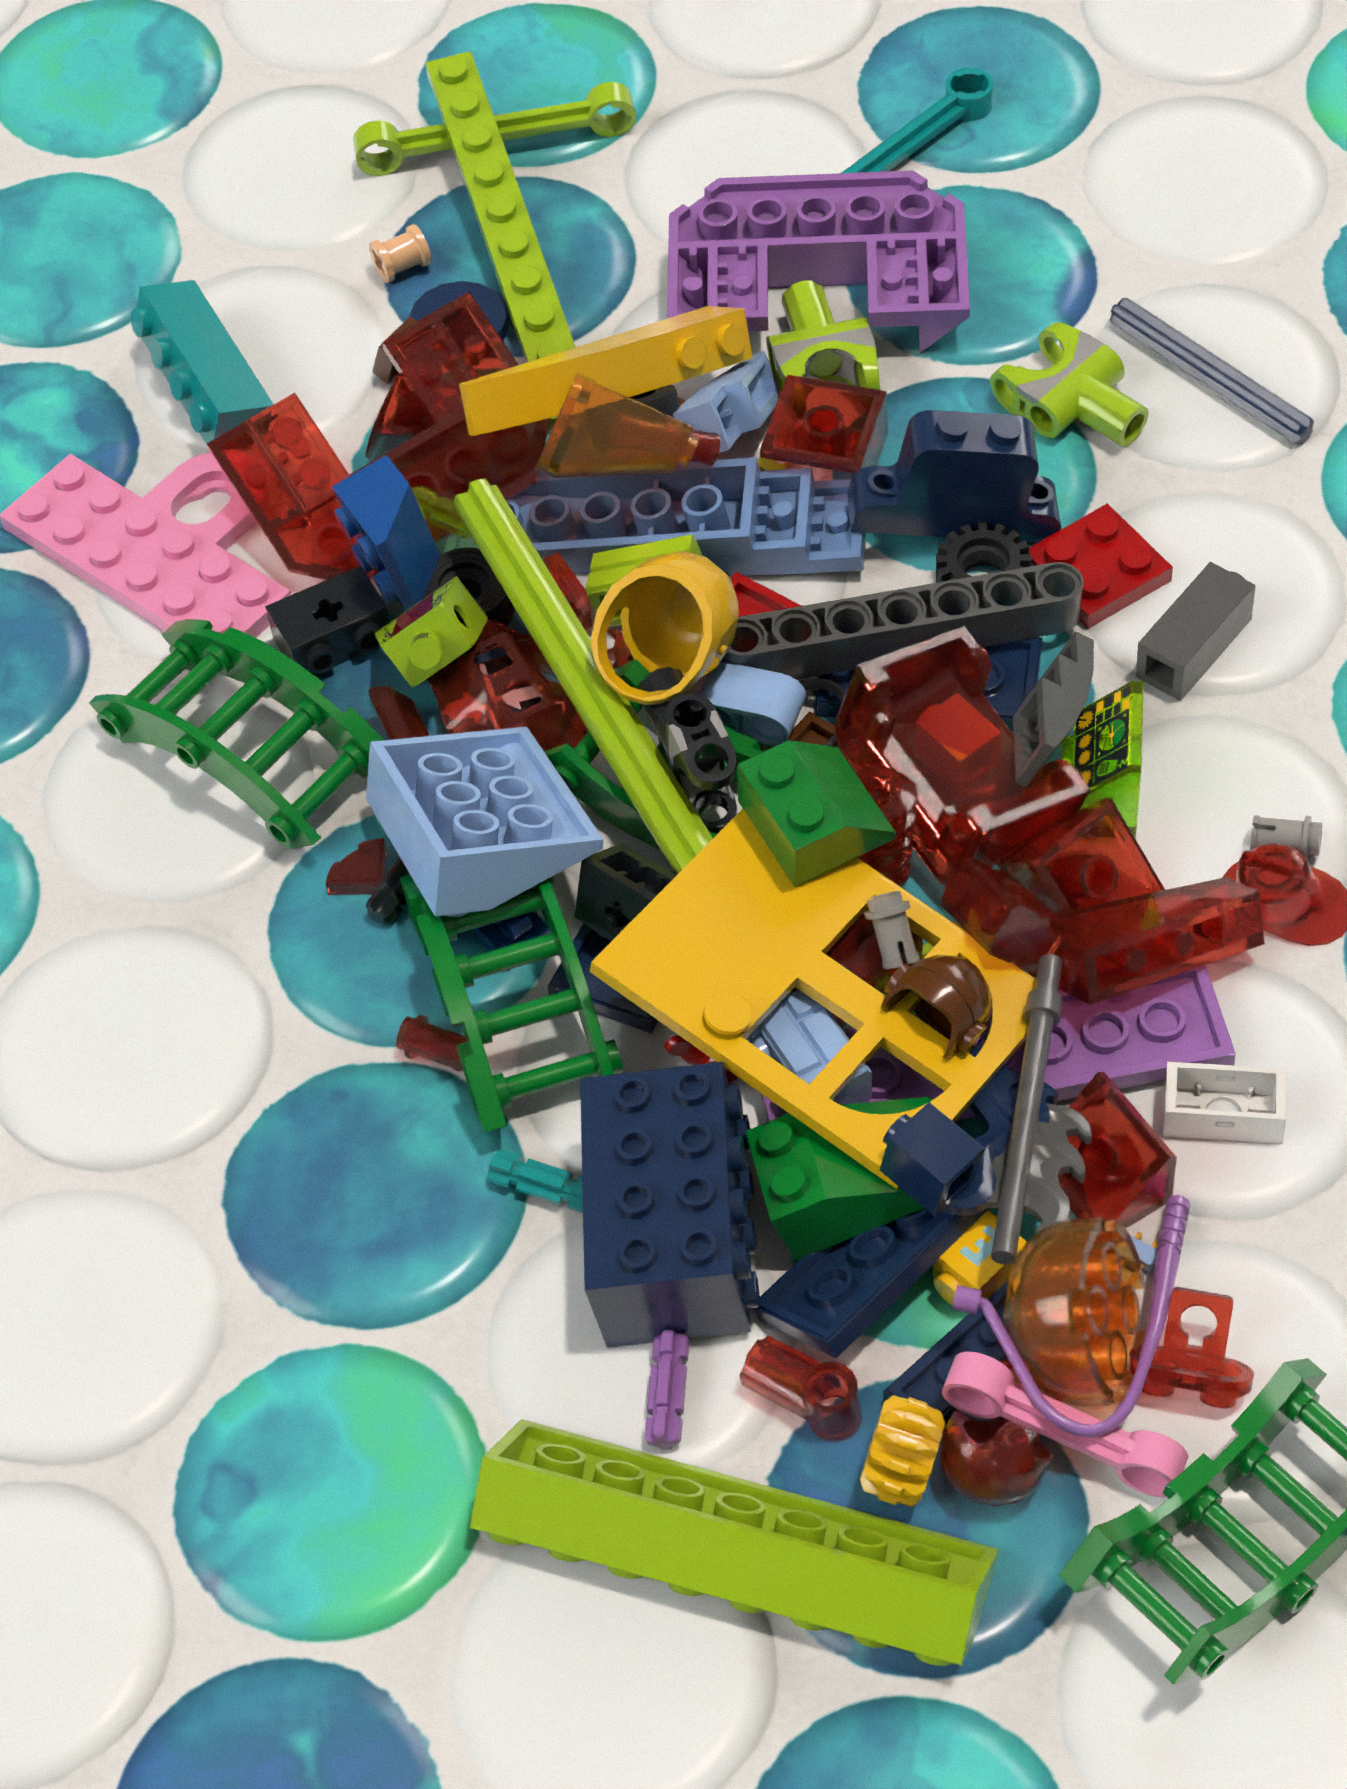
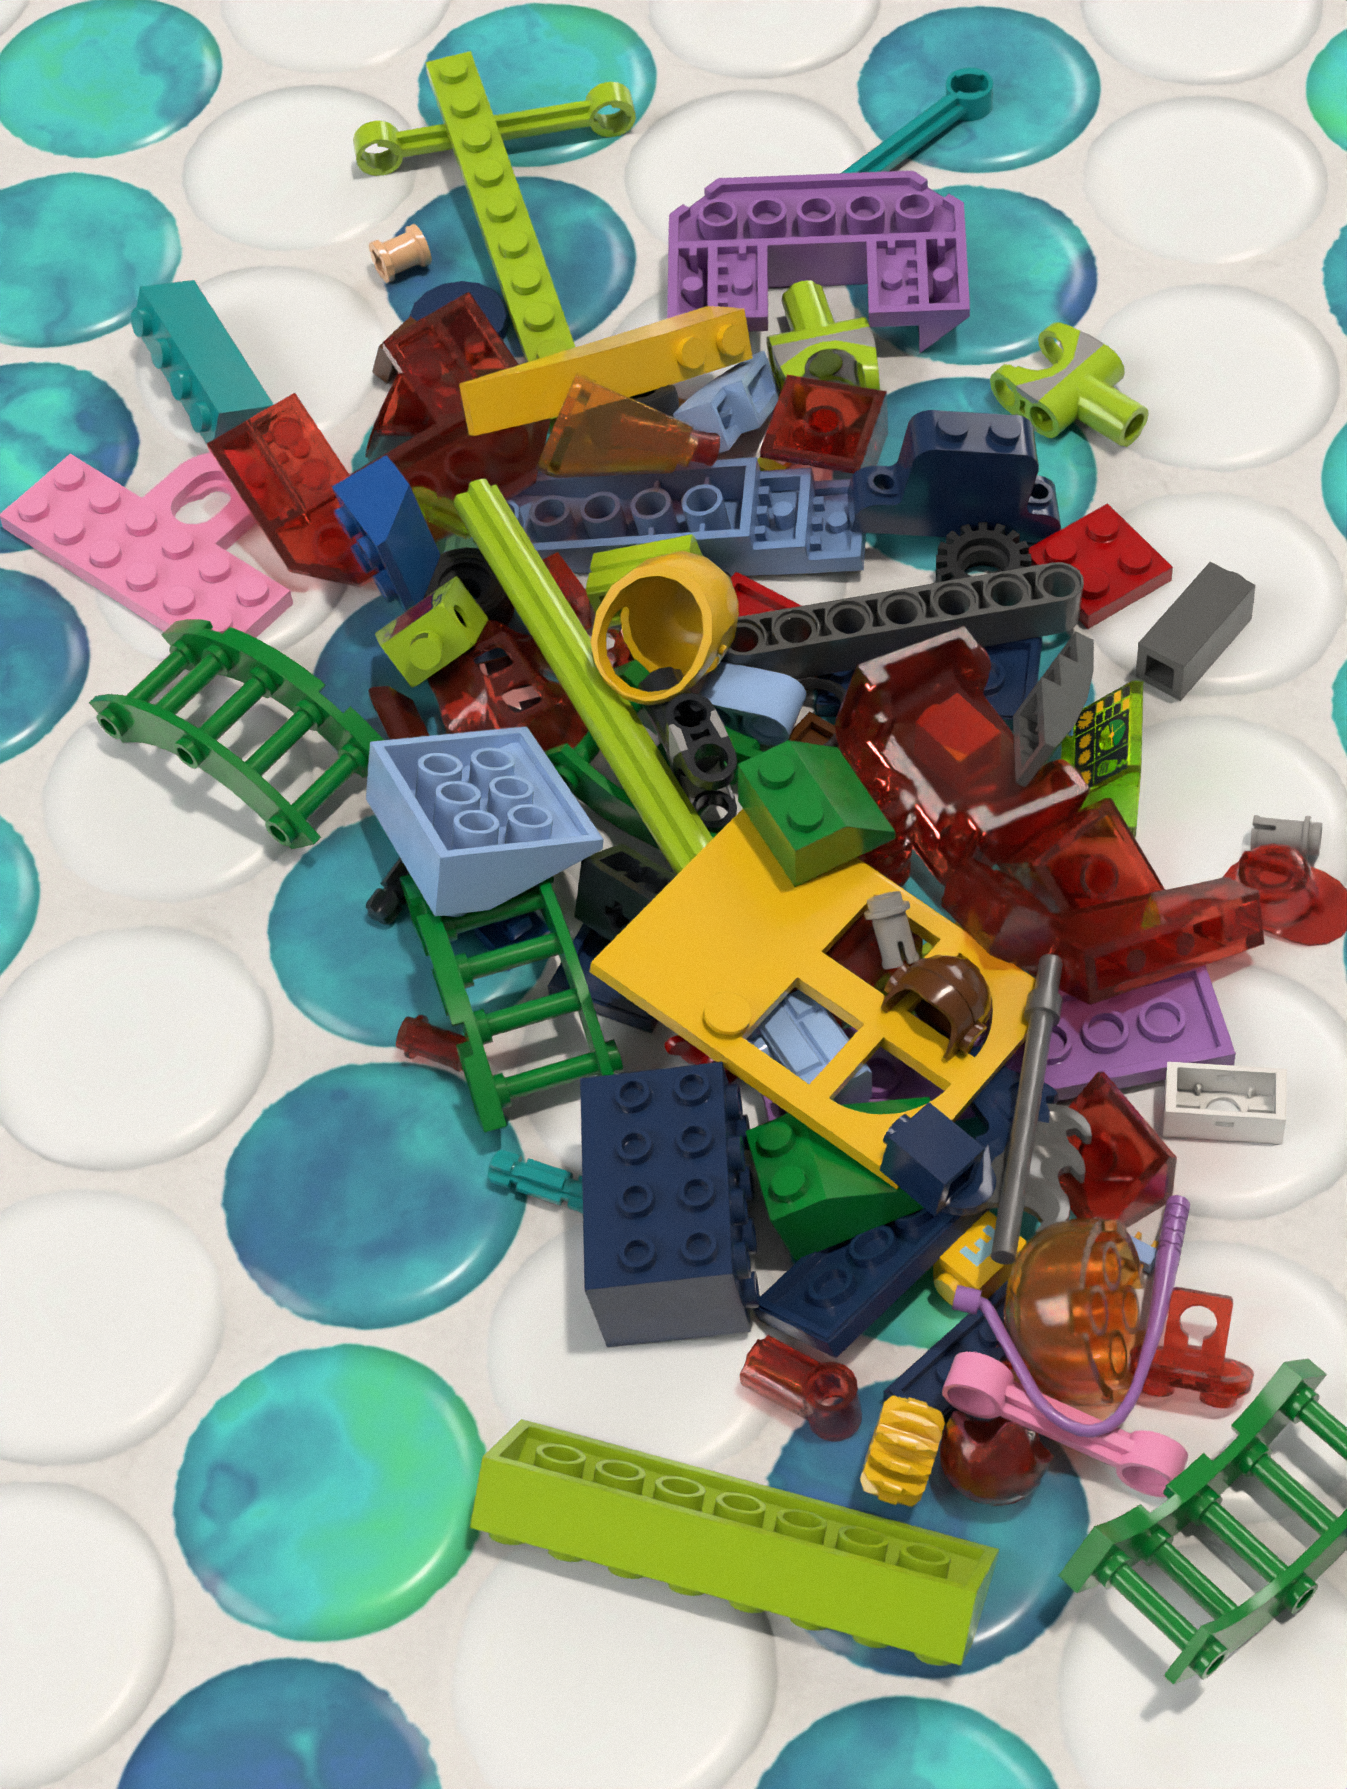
black brick [265,565,390,675] -> none
clear red tile [325,838,387,895] -> none
medium lavender axle [645,1330,690,1450] -> none
axle [1110,298,1314,444] -> none

